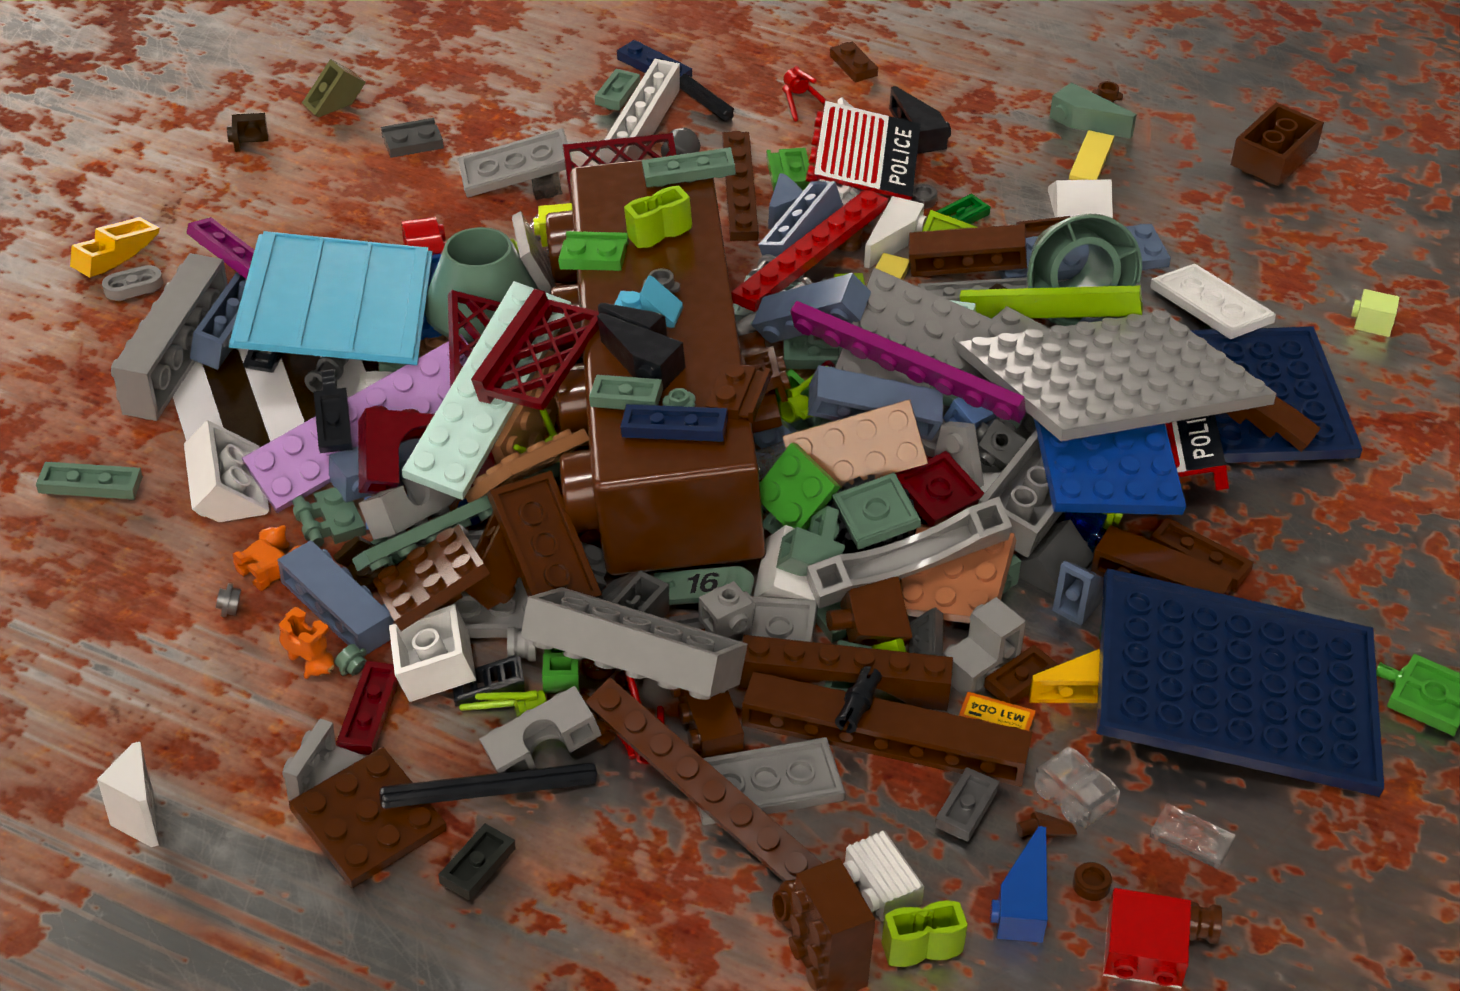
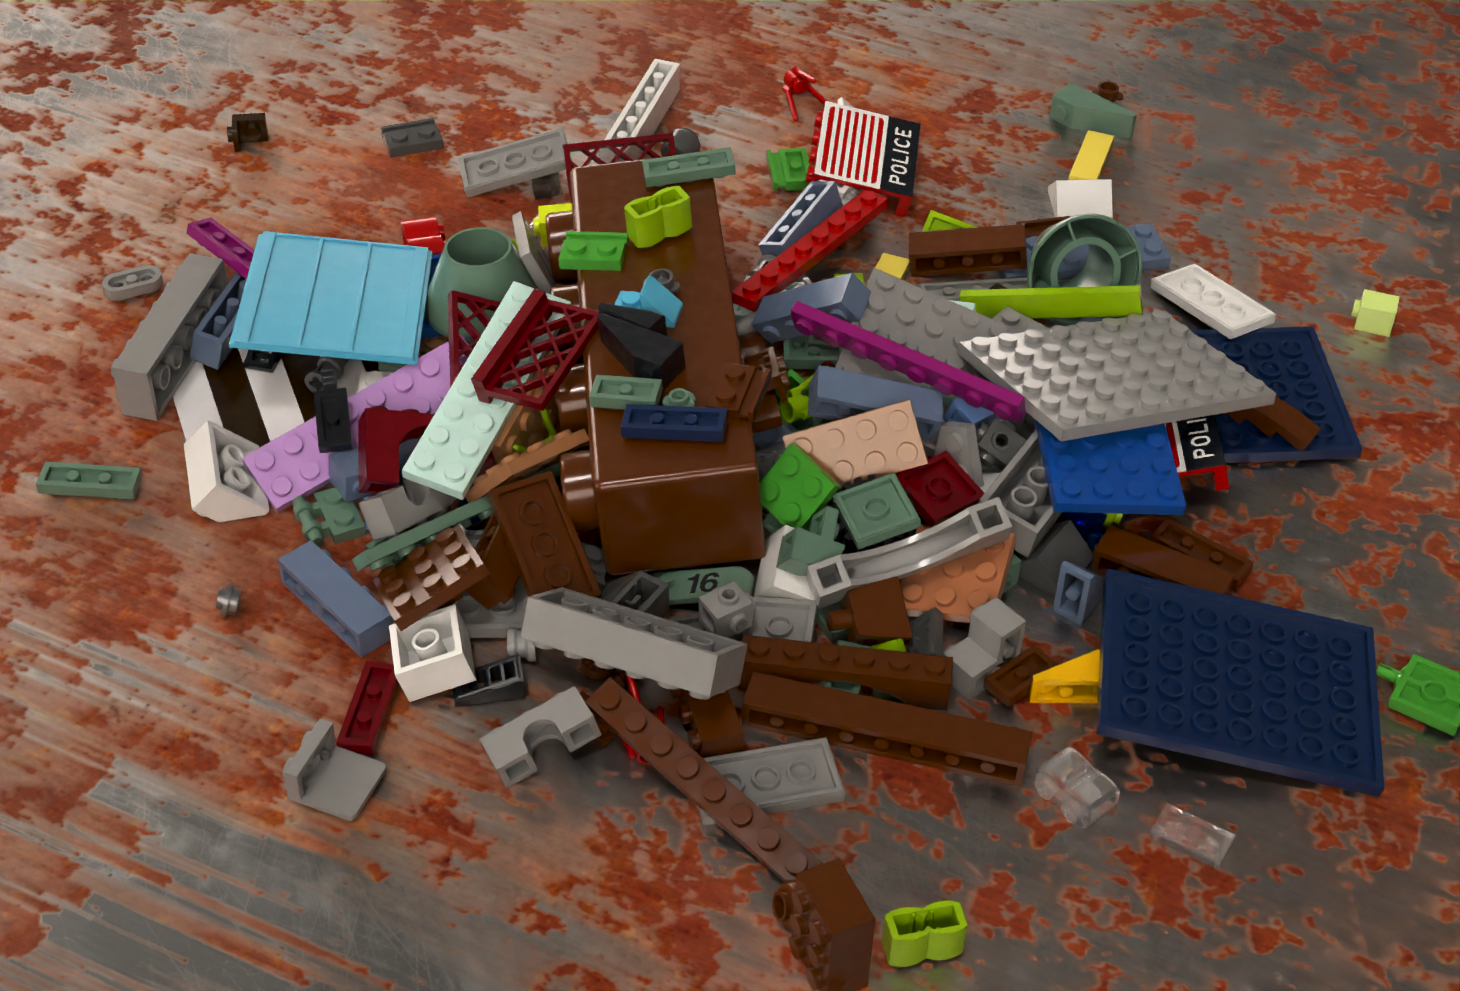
yellow slope [70,217,160,278] -> none
white slope [97,742,159,847] -> none
orange animal [233,525,301,591] -> none
orange animal [279,607,335,679] -> none
reddish brown plate [289,747,446,888] -> none
olive slope [302,59,366,117] -> none
dark brown bracket [333,536,388,592] -> none
sand green plate [334,644,367,676] -> none
black axle [379,763,597,808] -> none
pearl dark grey plate [438,823,516,901] -> none
lime plant [459,690,547,717] -> none
bright green brick [542,648,580,694] -> none
sand green plate [595,69,640,111] -> none
dark blue plate [617,40,692,78] -> none
black axle [680,74,734,121] -> none
reddish brown plate [722,131,759,241] -> none
sand blue slope [768,173,803,229] -> none
reddish brown plate [830,41,878,82] -> none
black pin [835,666,882,733] -> none
white brick [843,830,924,922] -> none
white slope [864,196,927,268] -> none
black slope [889,86,951,154] -> none
flat silver tile [911,184,937,209] -> none
flat silver plate [935,767,1000,842] -> none
green tile [936,193,991,224] -> none
tile [959,692,1036,731] -> none
blue slope [990,826,1048,943] -> none
reddish brown bar [1016,811,1078,837] -> none
reddish brown tile [1073,862,1112,901] -> none
red piece [1103,887,1191,989] -> none
reddish brown wheel [1189,902,1222,944] -> none
reddish brown brick [1230,102,1324,186] -> none

